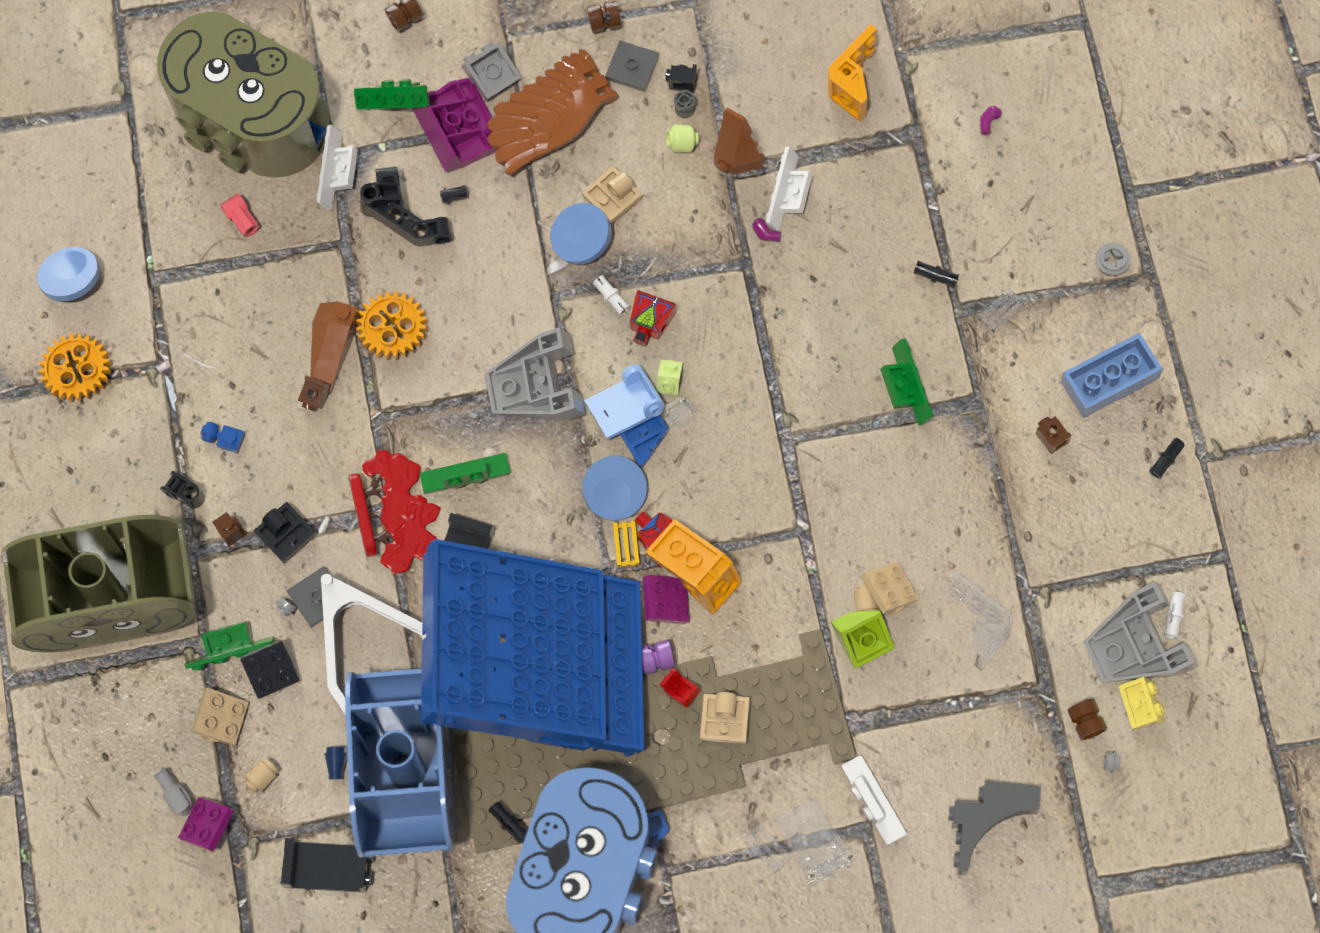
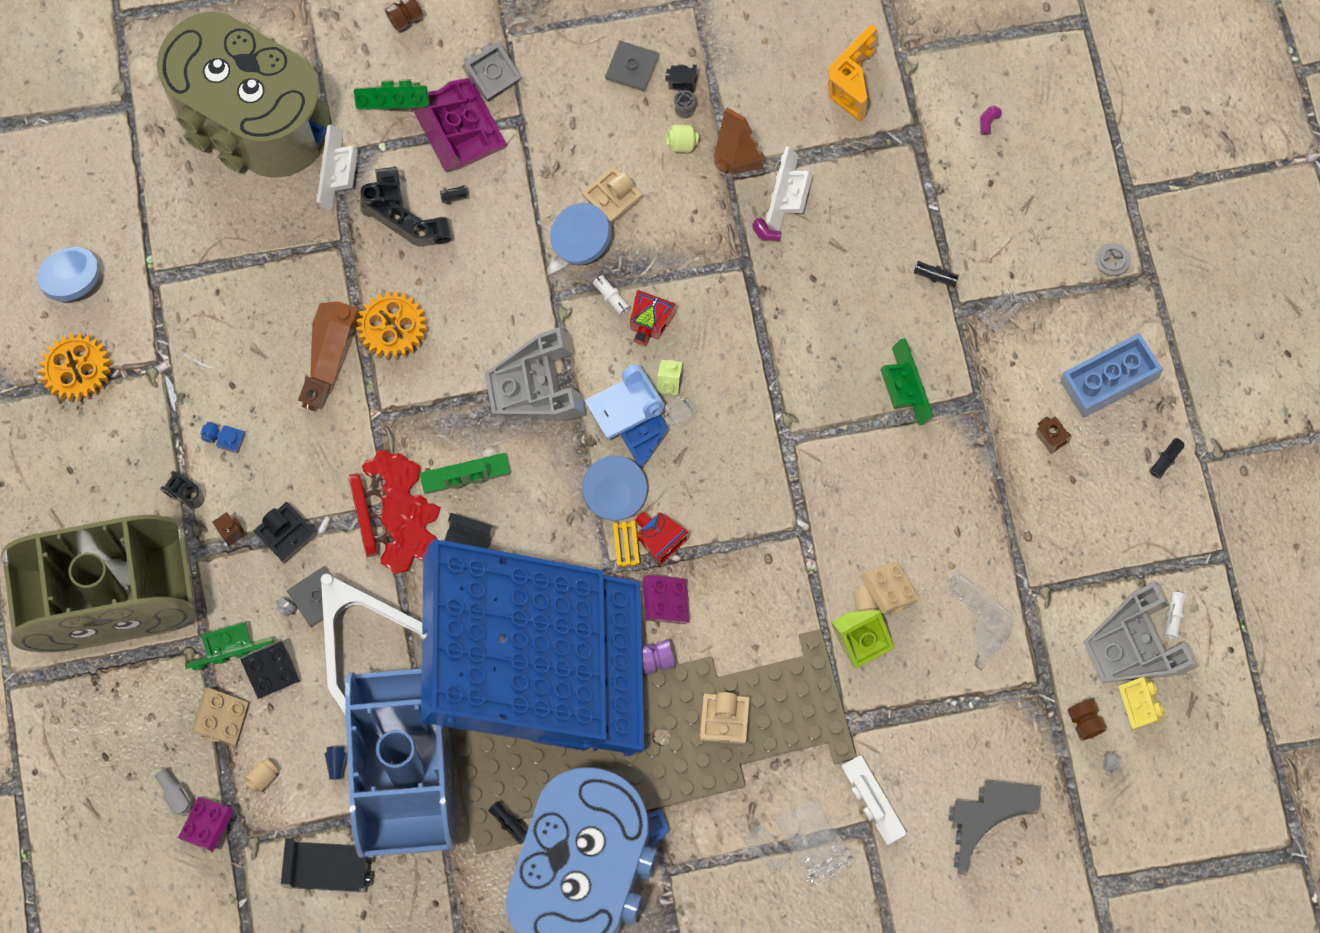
coral piece [220,193,260,237] -> none
dark orange animal [487,49,619,176] -> none
reddish brown wheel [587,0,621,33] -> none
light orange bracket [646,519,742,615] -> none
red bracket [660,668,701,708] -> none

